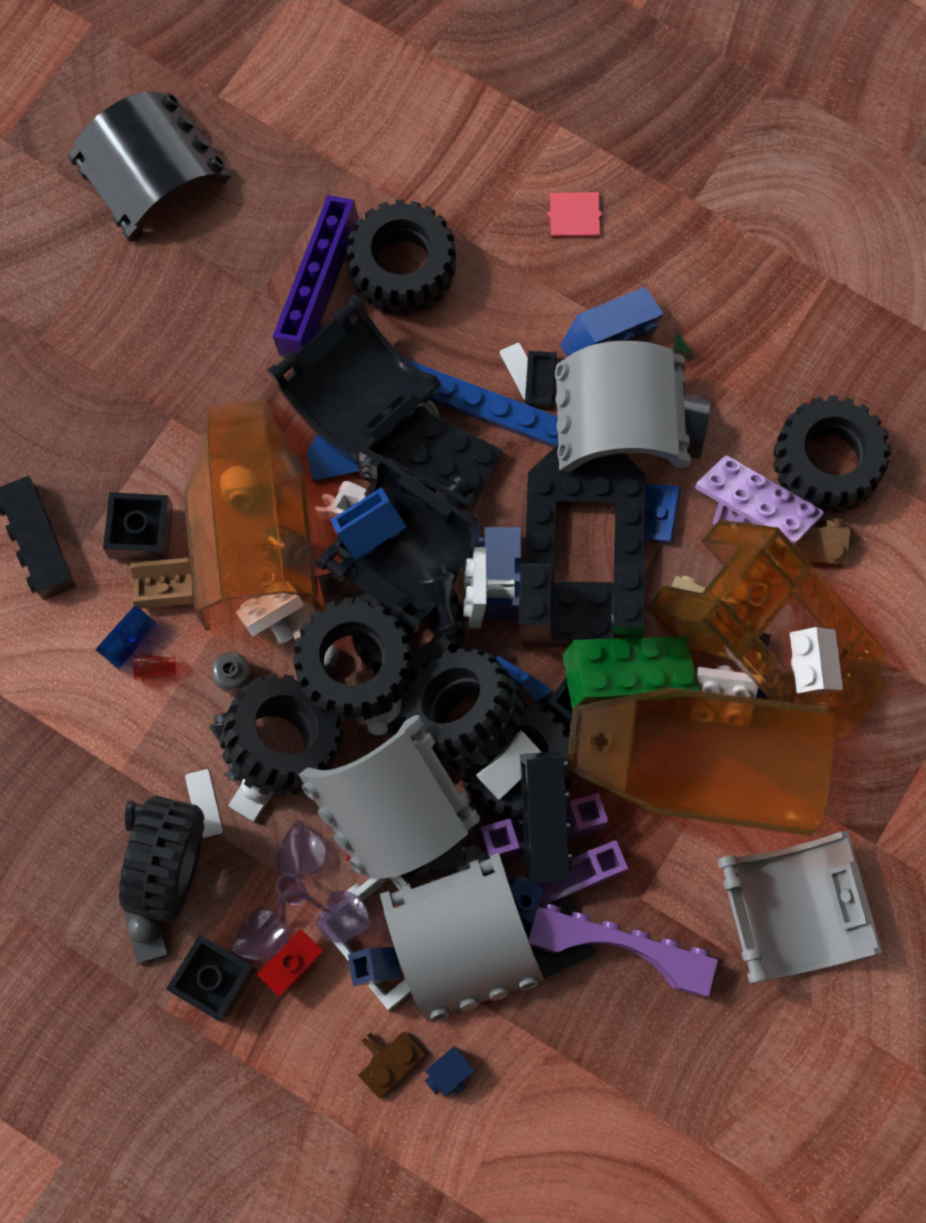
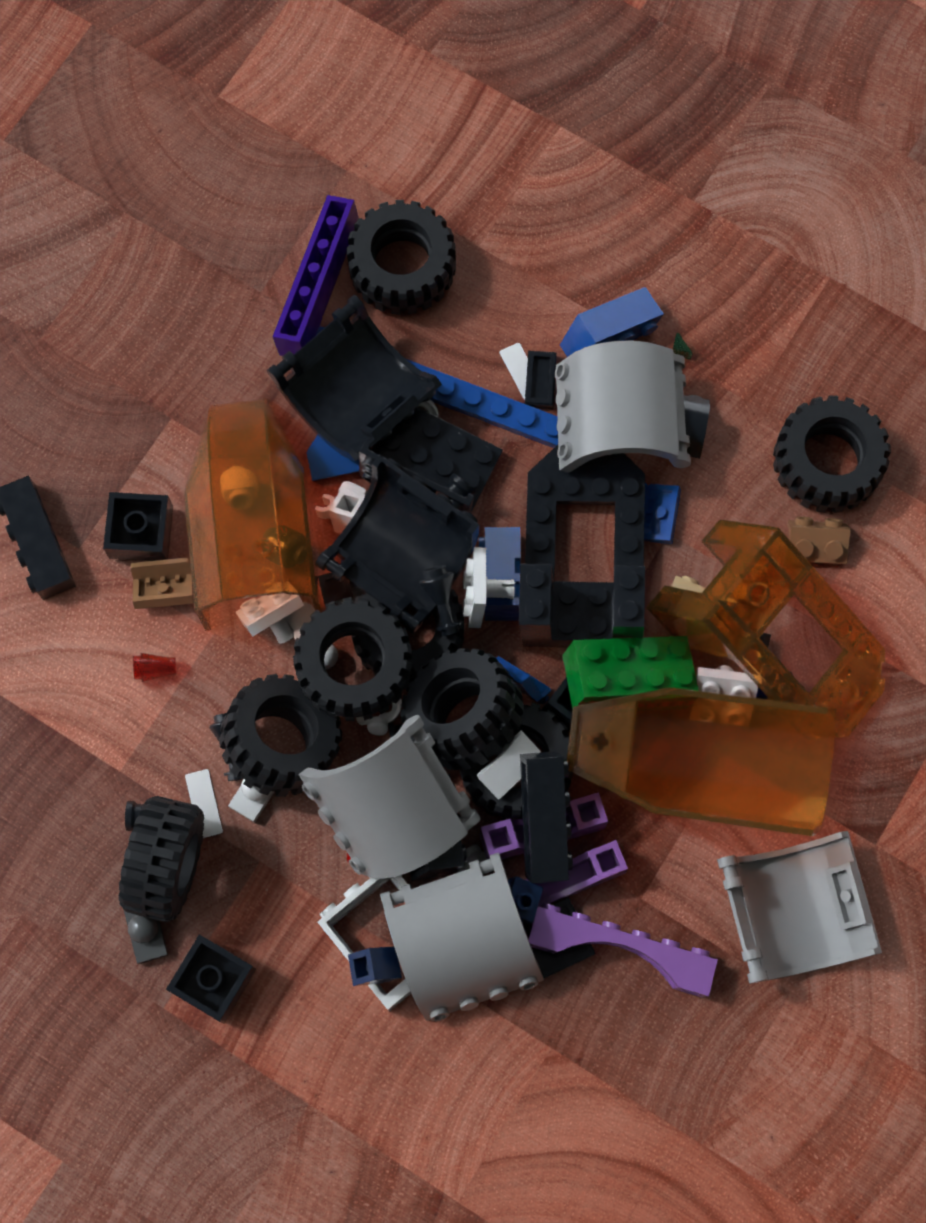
black hinge [68,91,232,242] -> none
clear blue brick [95,605,158,671] -> none
dark grey head [211,652,252,694] -> none
clear purple plant [232,821,370,960] -> none
red brick [257,929,324,997] -> none
blue brick [330,487,406,560] -> none
reddish brown plate [358,1031,425,1099] -> none
dark blue brick [424,1046,474,1097] -> none
coral piece [547,192,602,238] -> none
lavender bracket [695,456,824,552] -> none
white brick [790,627,843,695] -> none

